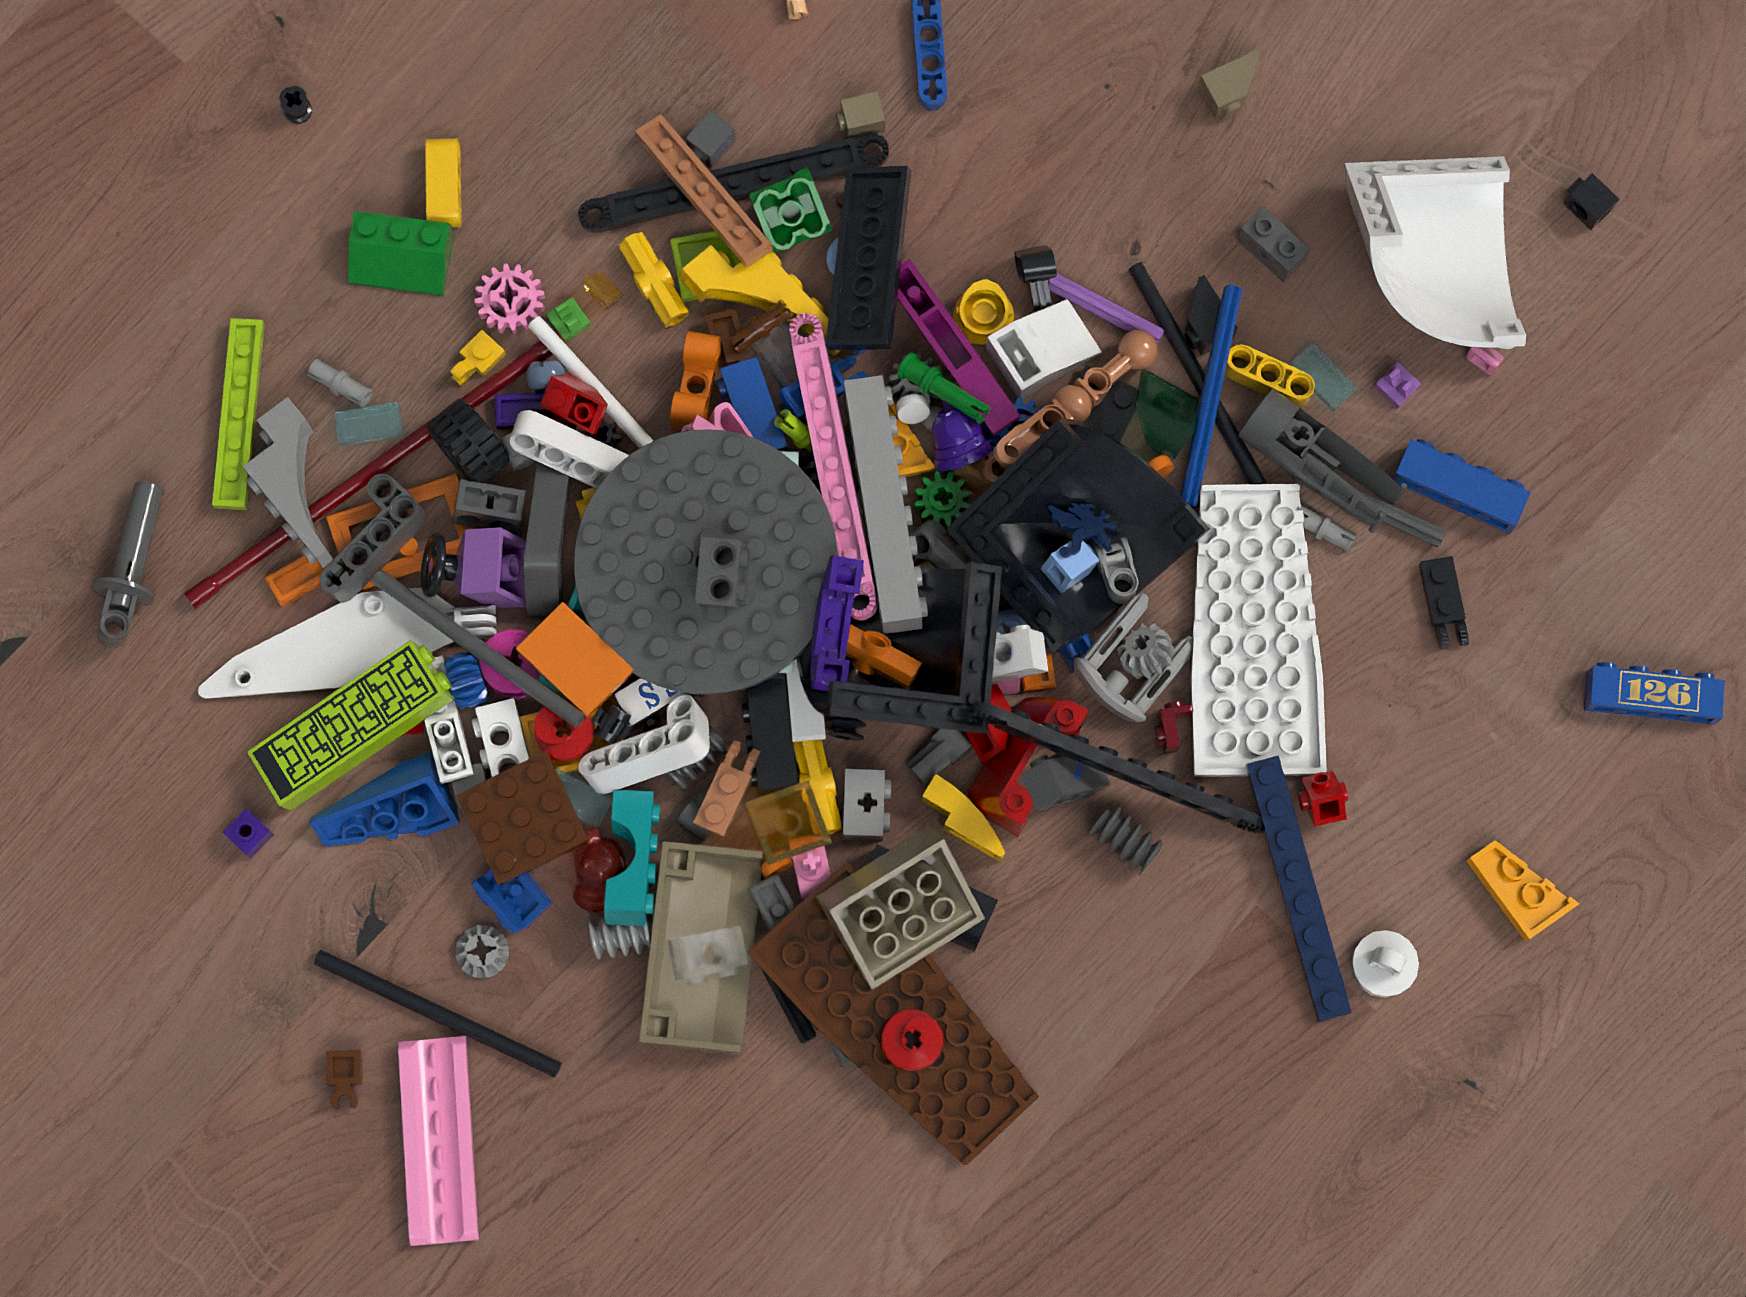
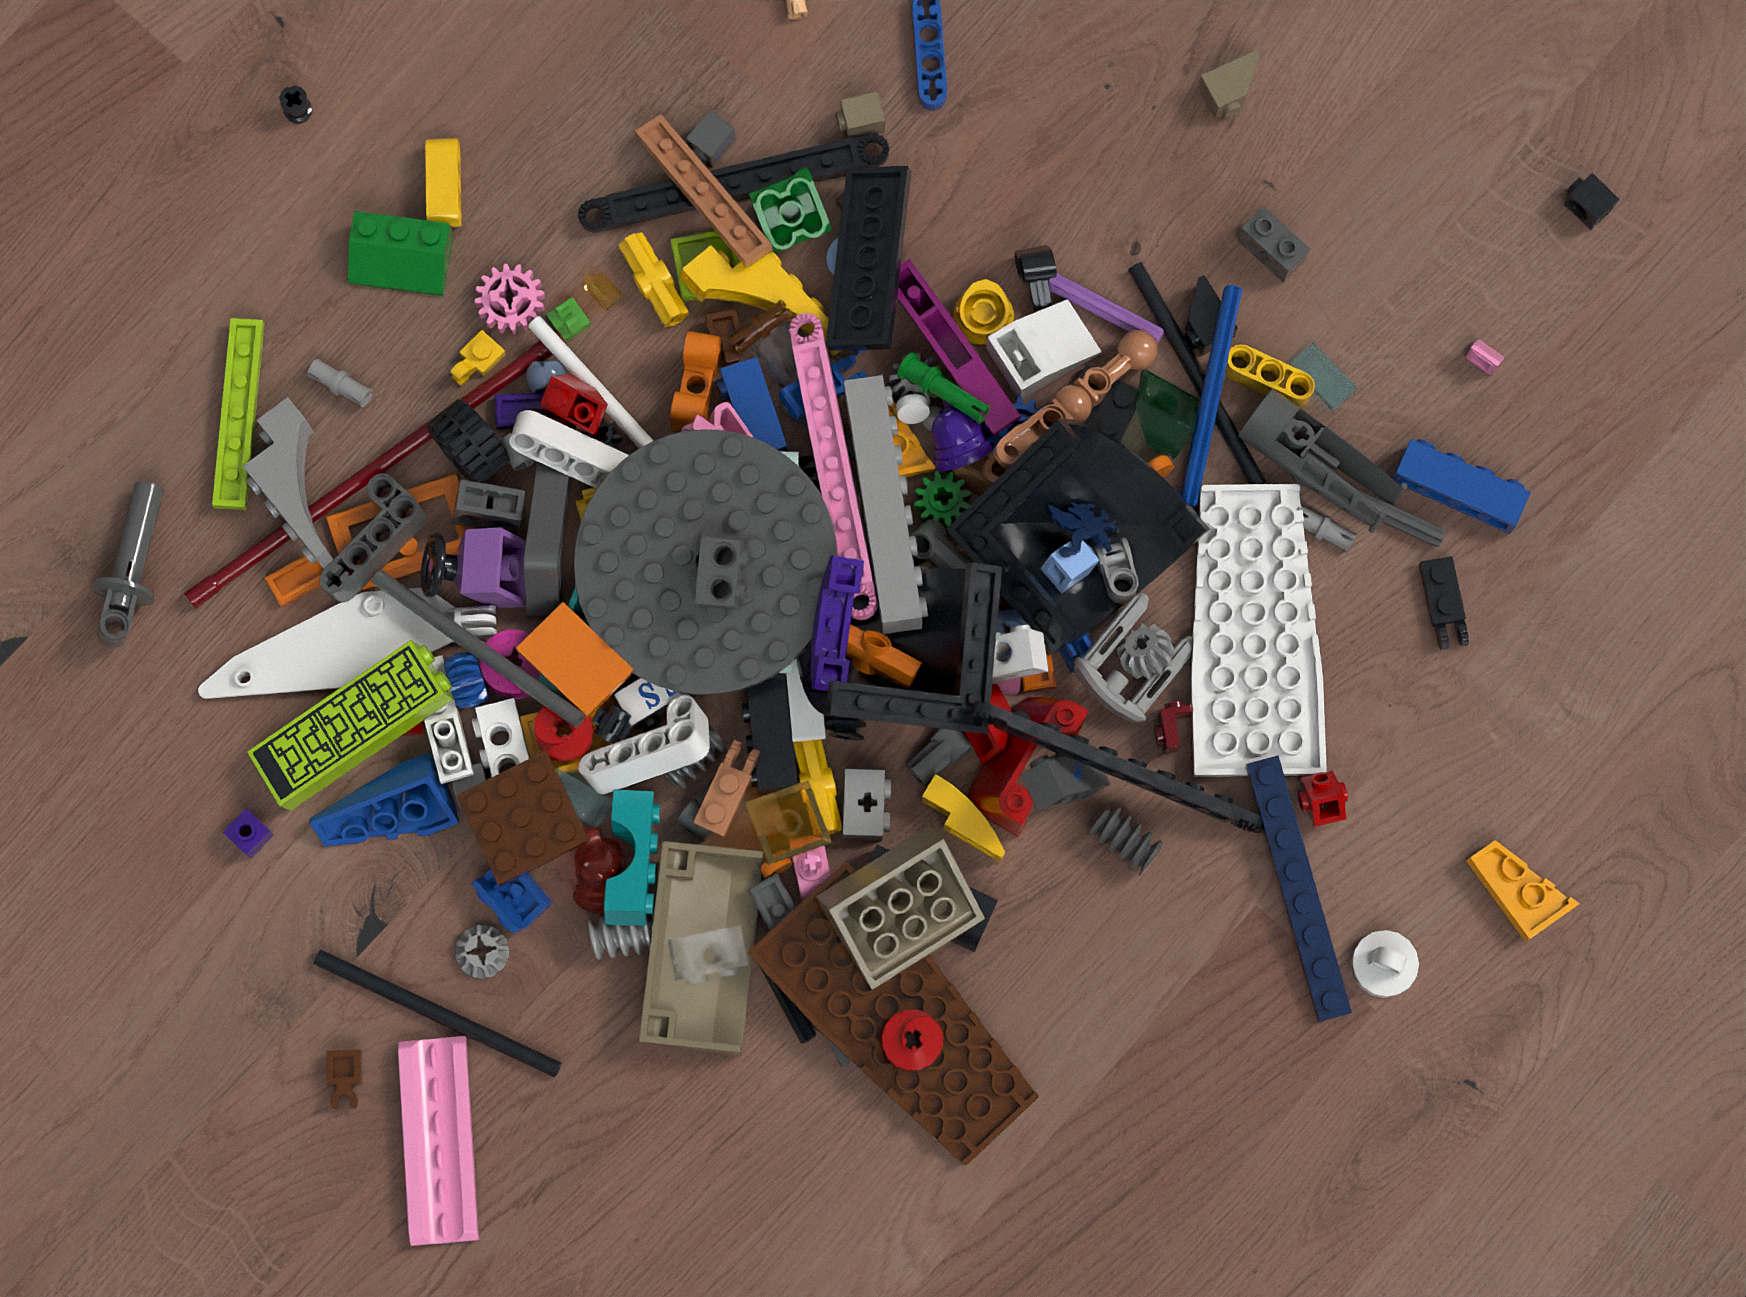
clear light blue tile [334,402,404,447] -> none
lime pin [774,409,814,455] -> none
white panel [1345,156,1526,349] -> none
medium lavender tile [1374,362,1421,409] -> none
blue brick [1584,662,1725,725] -> none

